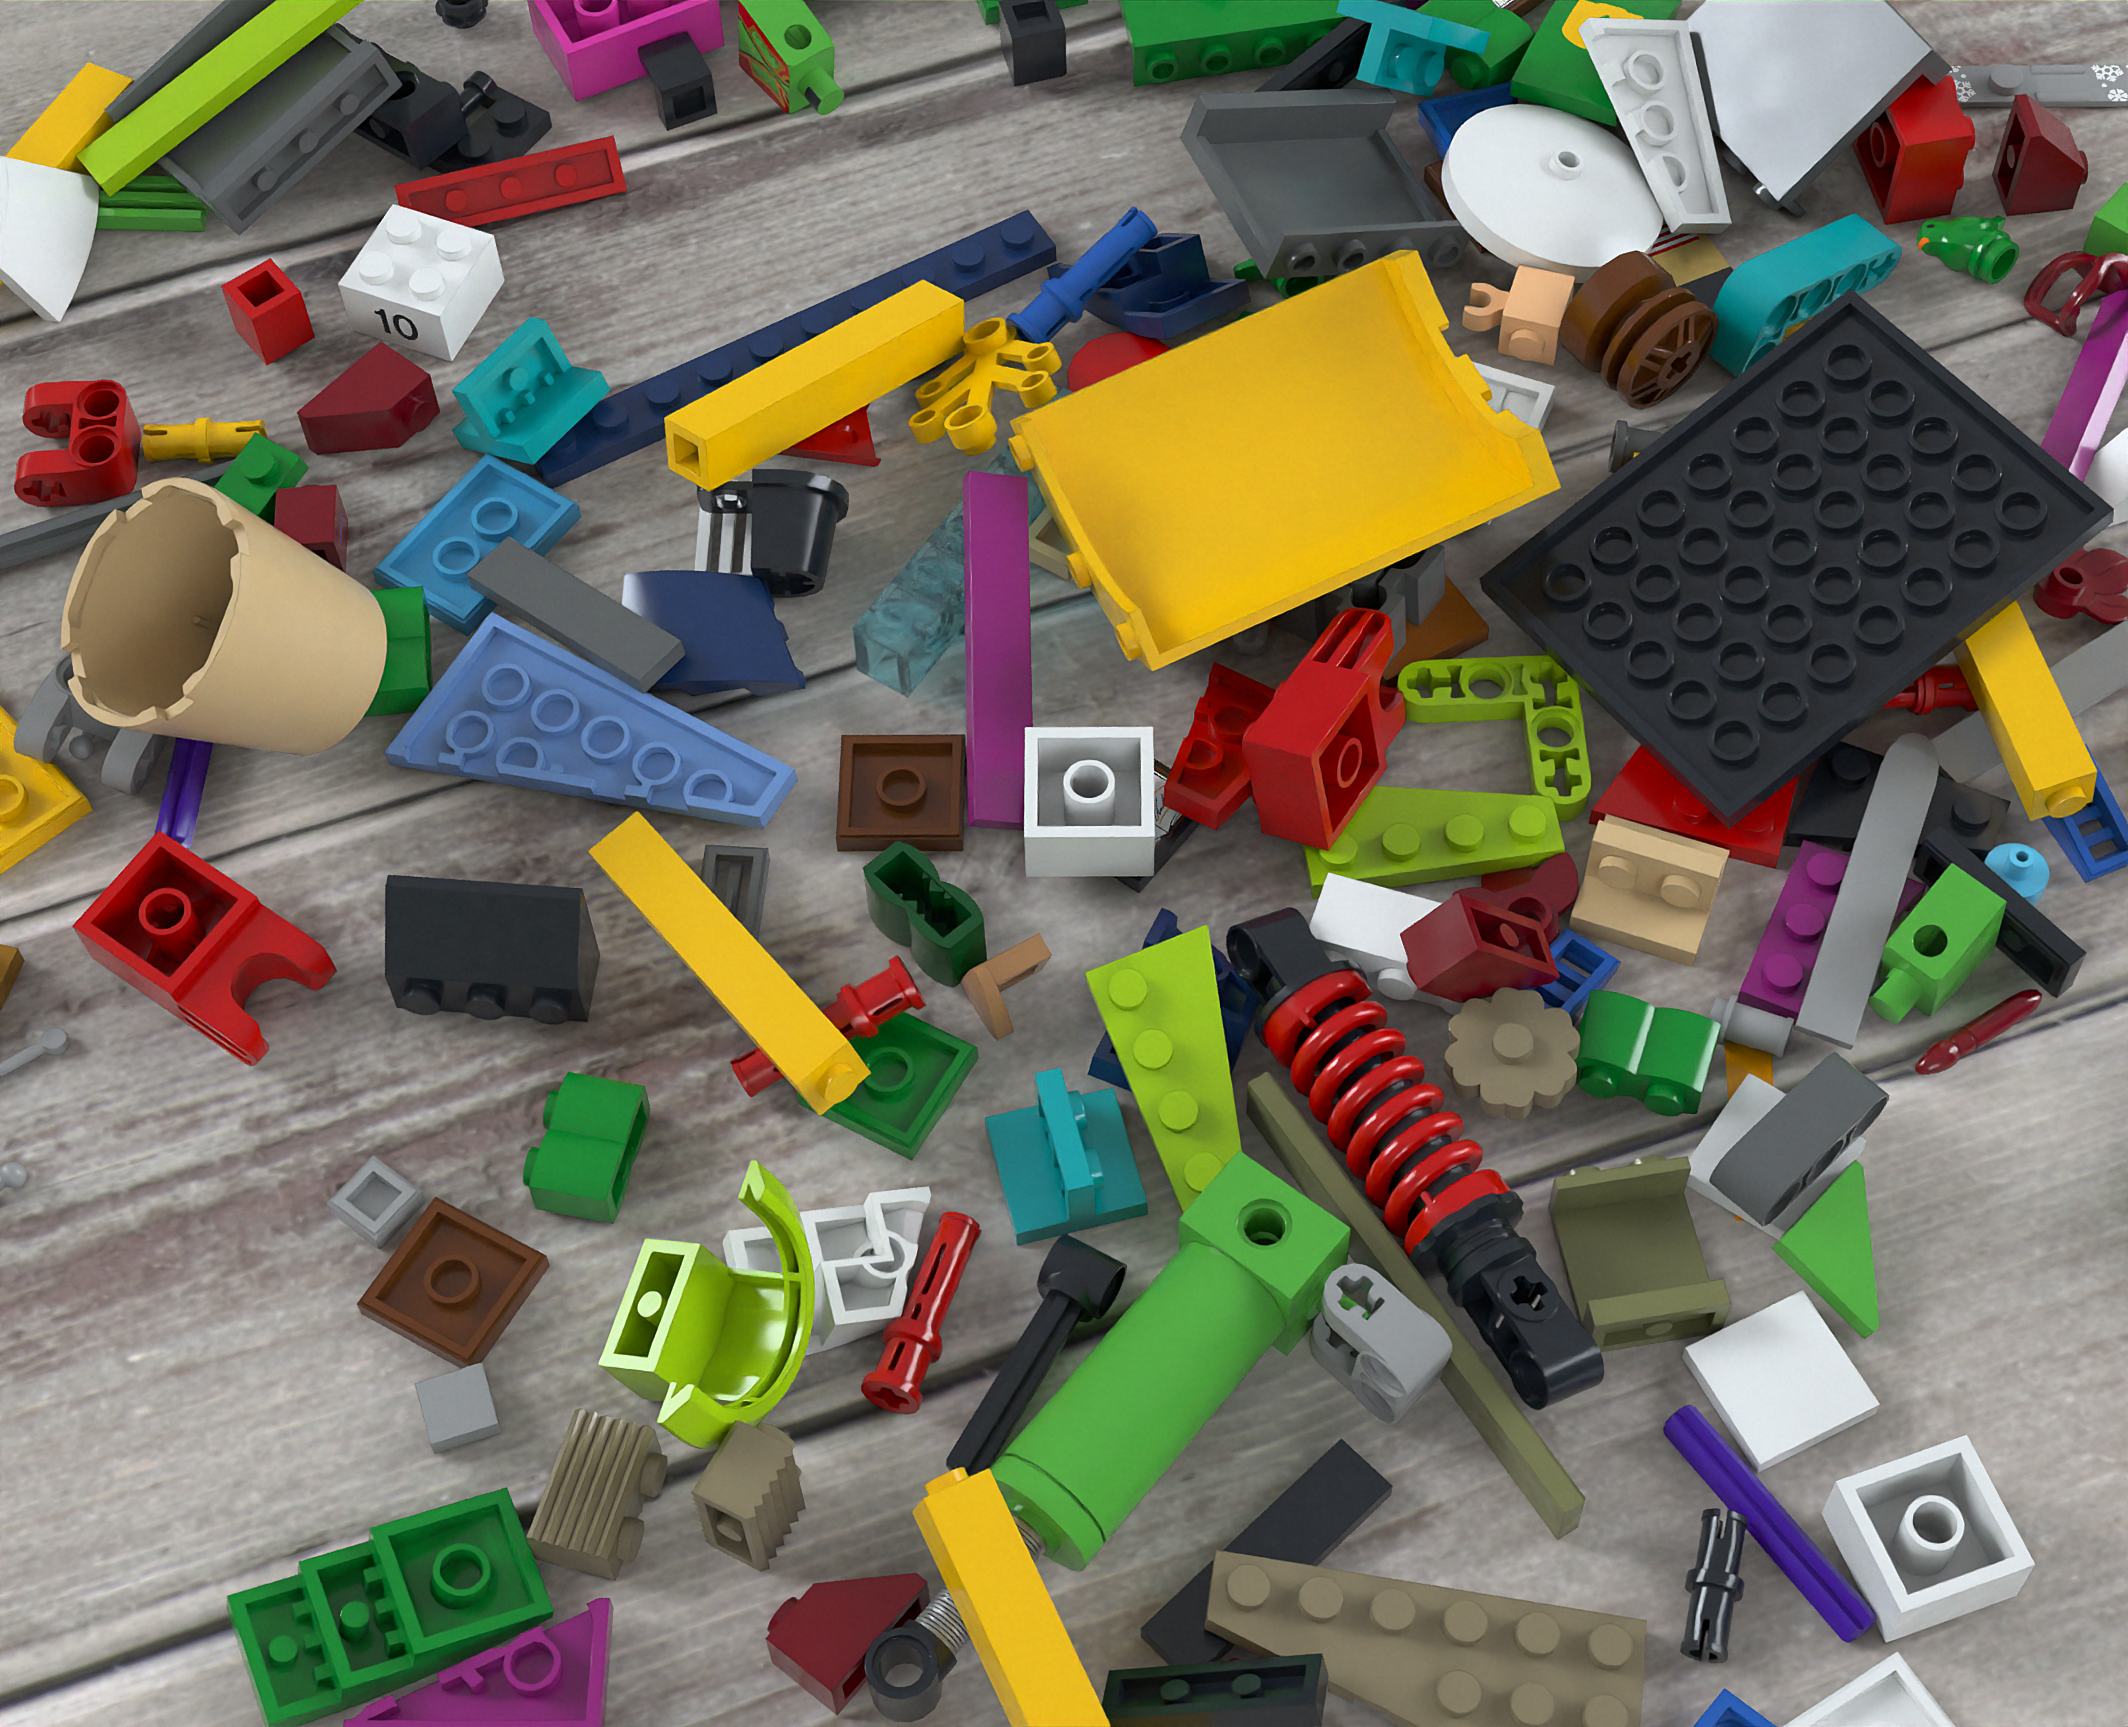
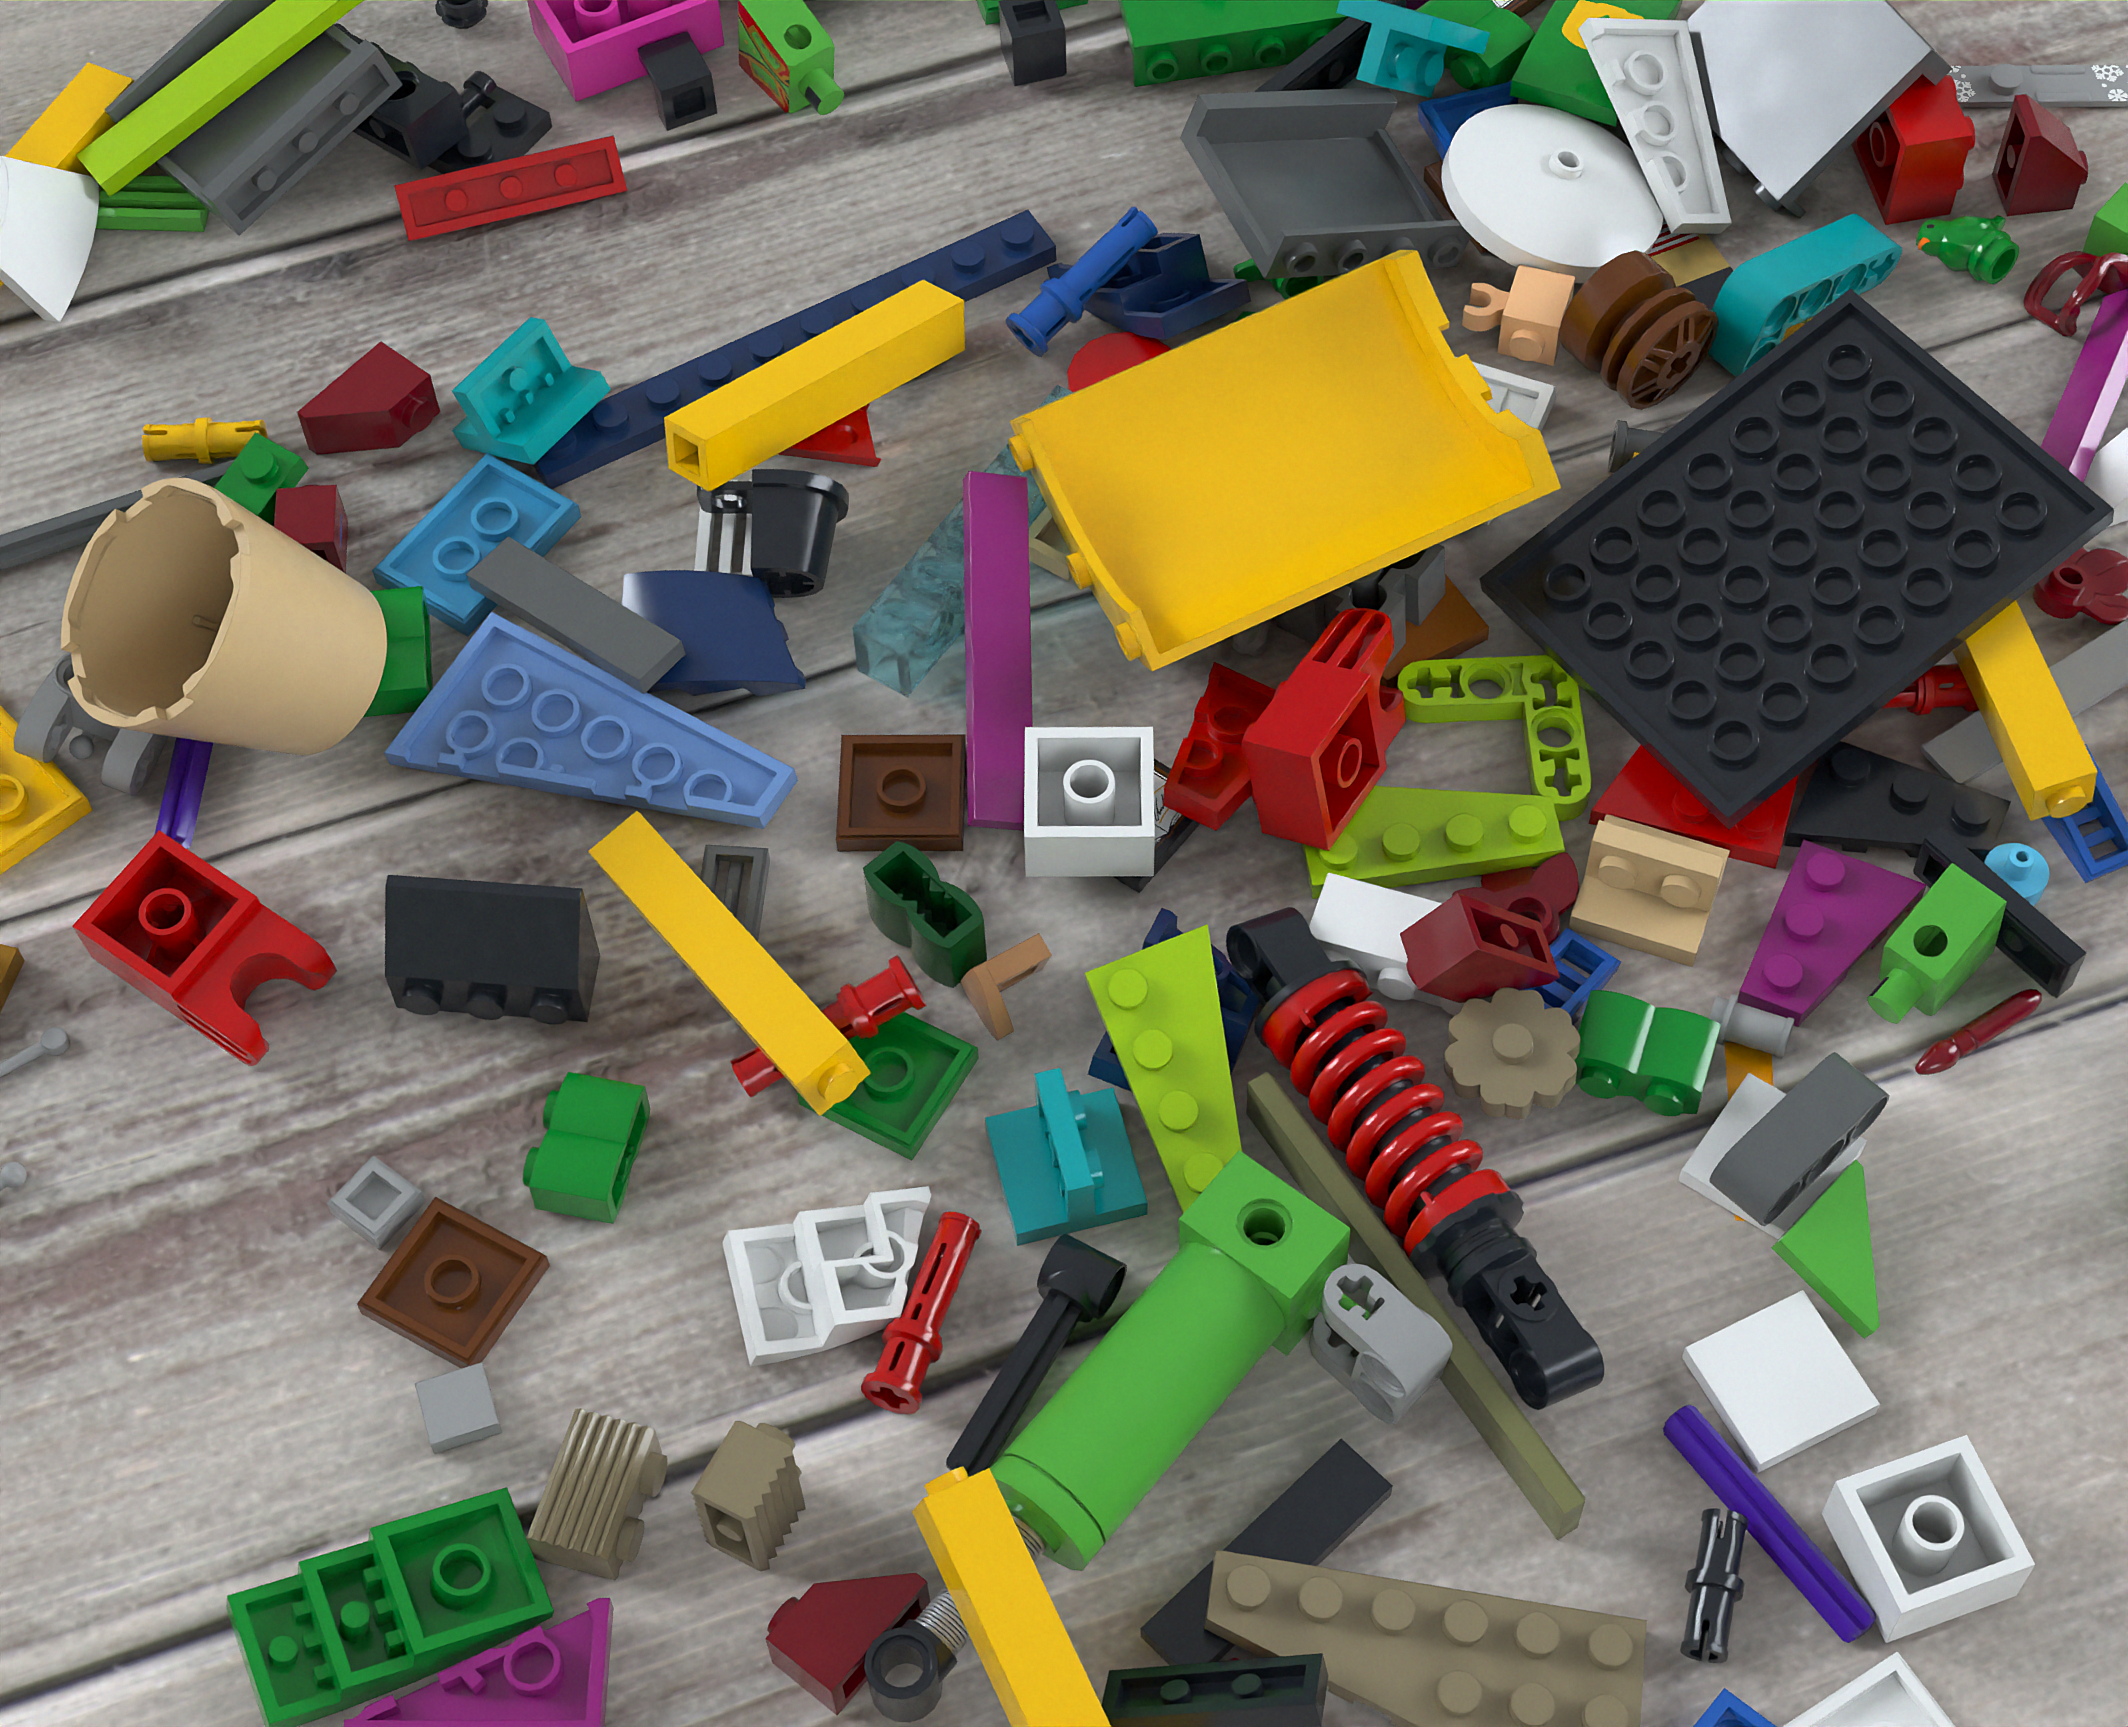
red piece [14,379,141,507] -> none
red brick [221,258,315,366] -> none
white brick [338,204,504,362] -> none
lime piece [598,1160,815,1450] -> none
yellow plant [908,317,1062,456] -> none
olive panel [1548,1155,1731,1353] -> none
light grey piece [1794,732,1939,1050] -> none

